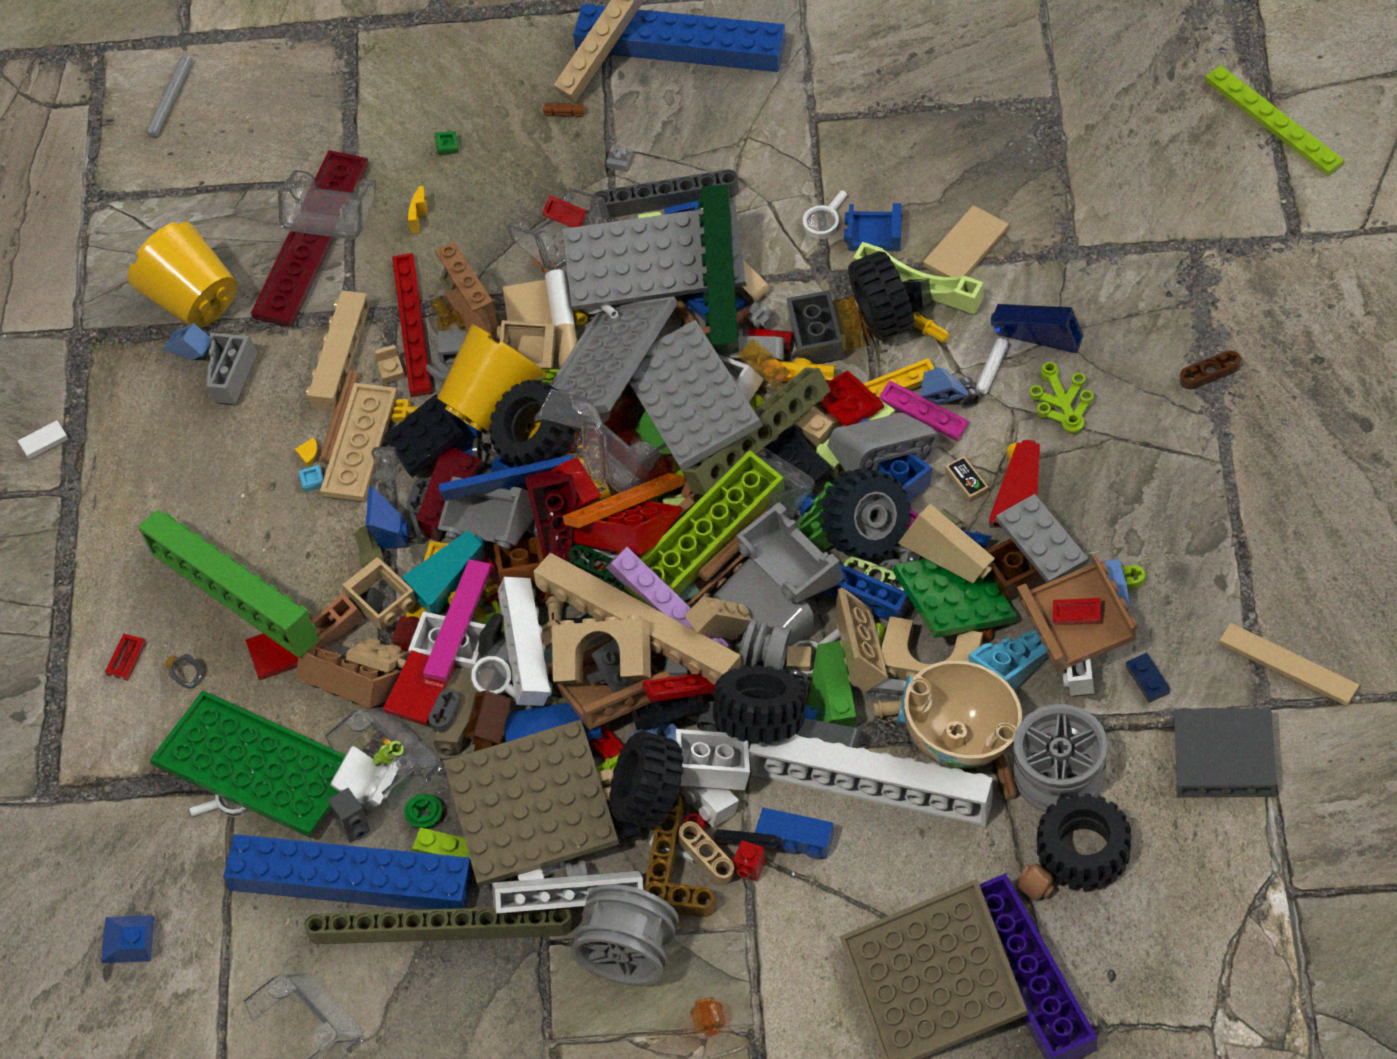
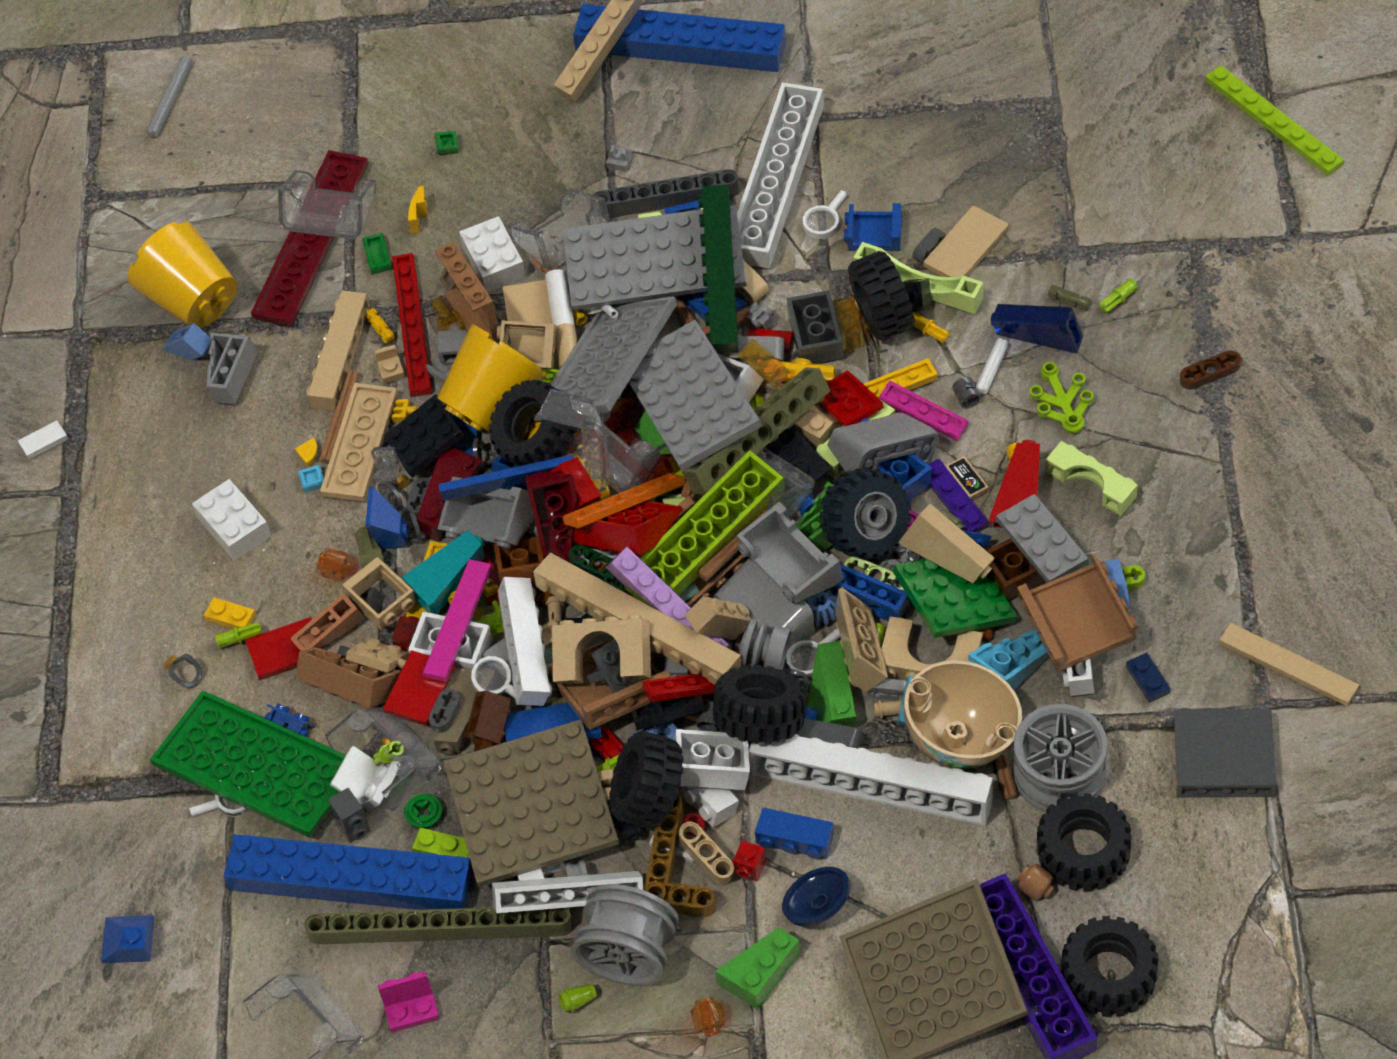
red tile [105,633,146,681] -> none
bright green brick [138,509,319,658] -> none
pearl dark grey tile [478,613,503,656] -> none
red tile [542,195,589,228] -> none
dark orange axle [543,103,585,116] -> none
black axle [713,829,779,849] -> none
tan tile [786,646,812,671] -> none
medium blue slope [920,367,968,405] -> none
red tile [1053,598,1101,625] -> none
none -> white brick [192,479,272,561]
none -> yellow plate [203,597,256,629]
none -> lime axle [215,622,262,649]
none -> blue hinge [265,703,315,737]
none -> clear orange head [316,548,352,581]
none -> green tile [362,233,392,275]
none -> yellow axle [365,308,395,343]
none -> dark pink bracket [378,972,440,1033]
none -> dark grey piece [384,475,410,512]
none -> white brick [459,216,526,293]
none -> lime cone [558,983,597,1012]
none -> bright green wedge [715,927,801,1009]
none -> white brick [737,82,824,269]
none -> dark blue dish [782,866,851,926]
none -> medium blue gear [804,589,837,628]
none -> dark grey beam [912,228,946,264]
none -> dark purple plate [928,459,989,532]
none -> yellowish green arch [1045,441,1138,516]
none -> olive axle [1048,285,1090,310]
none -> black tyre [1061,916,1159,1017]
none -> lime axle [1099,278,1138,313]

